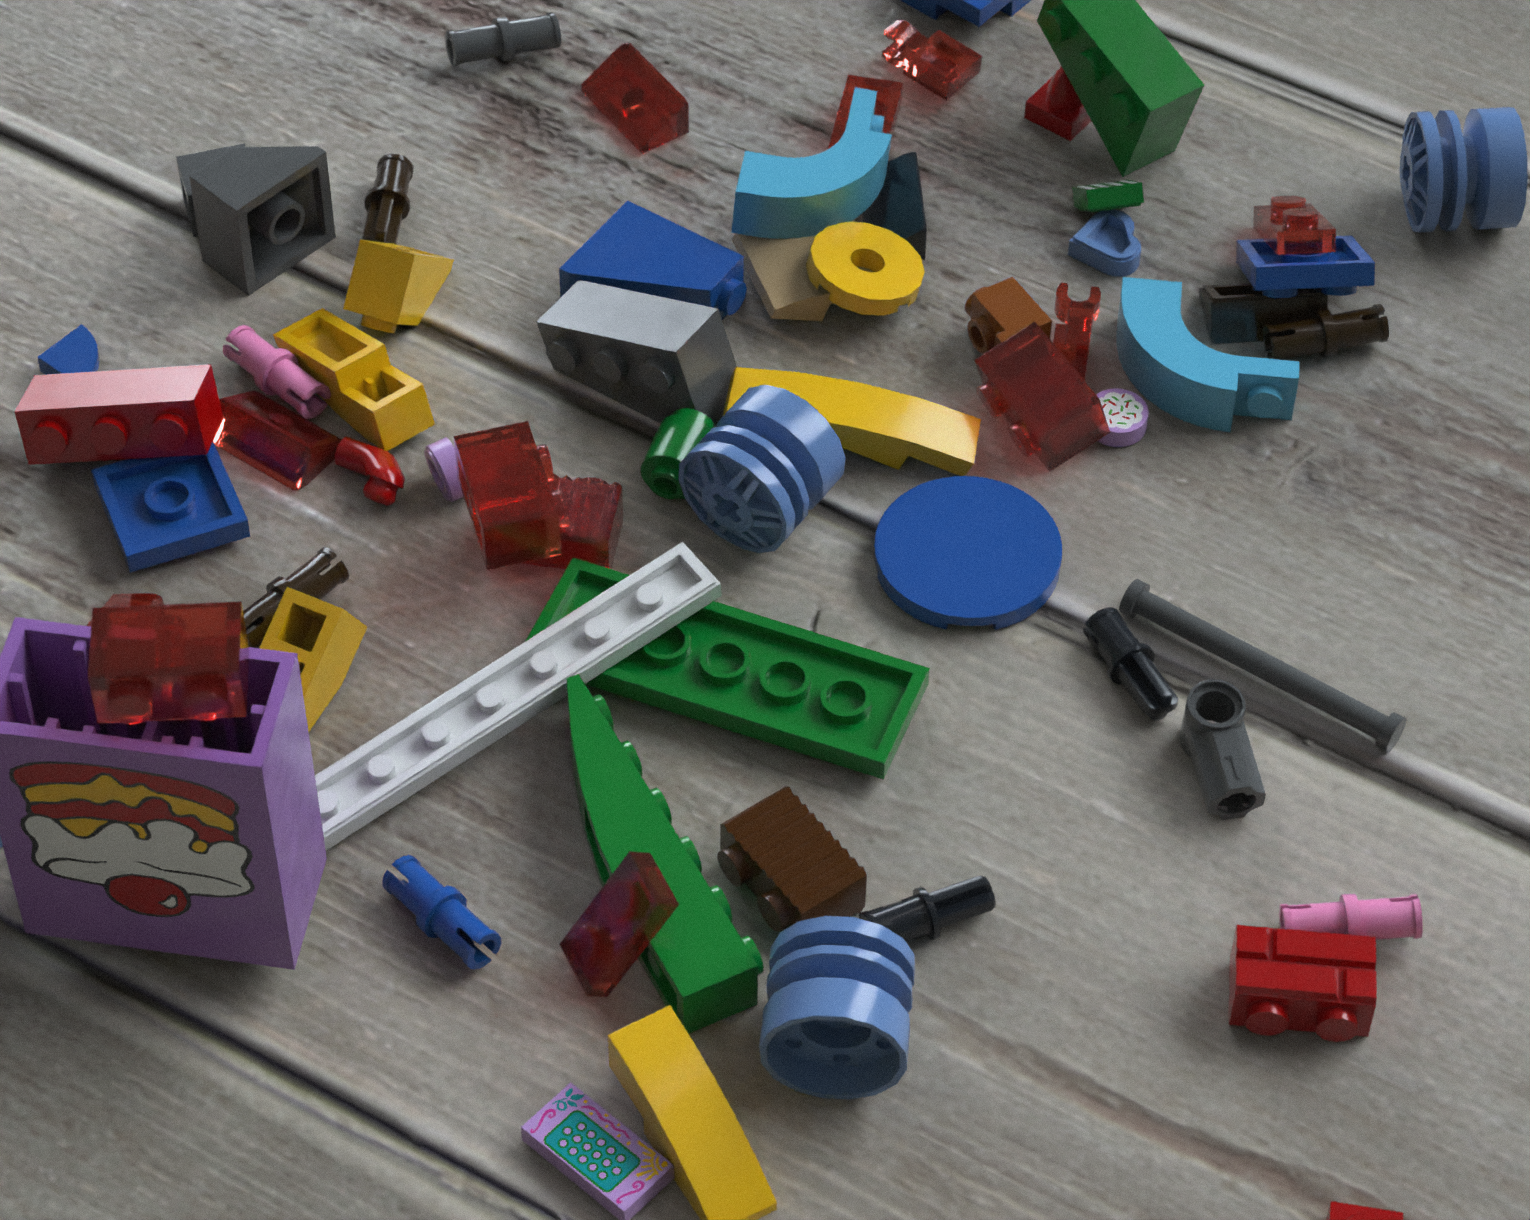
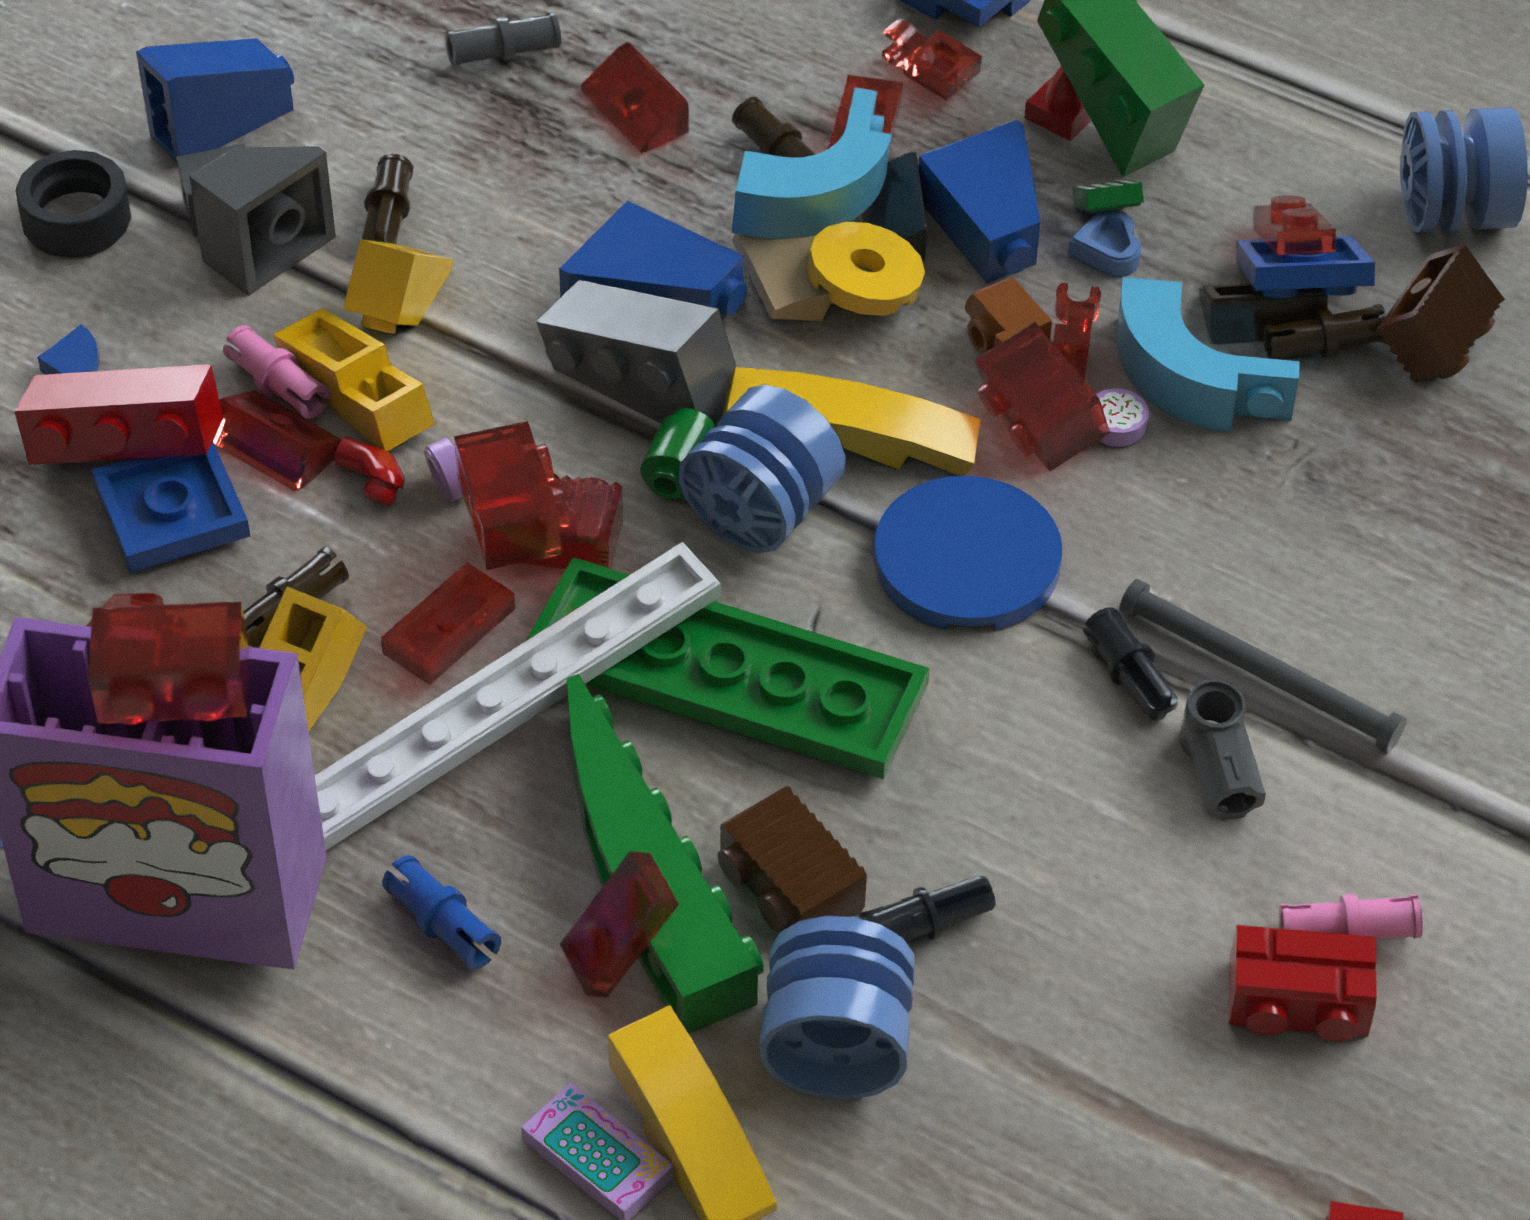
none -> black tyre [15,150,131,257]
none -> blue slope [136,38,294,163]
none -> clear red plate [381,562,516,685]
none -> dark brown pin [732,97,816,158]
none -> blue slope [918,119,1040,283]
none -> reddish brown brick [1376,244,1505,382]

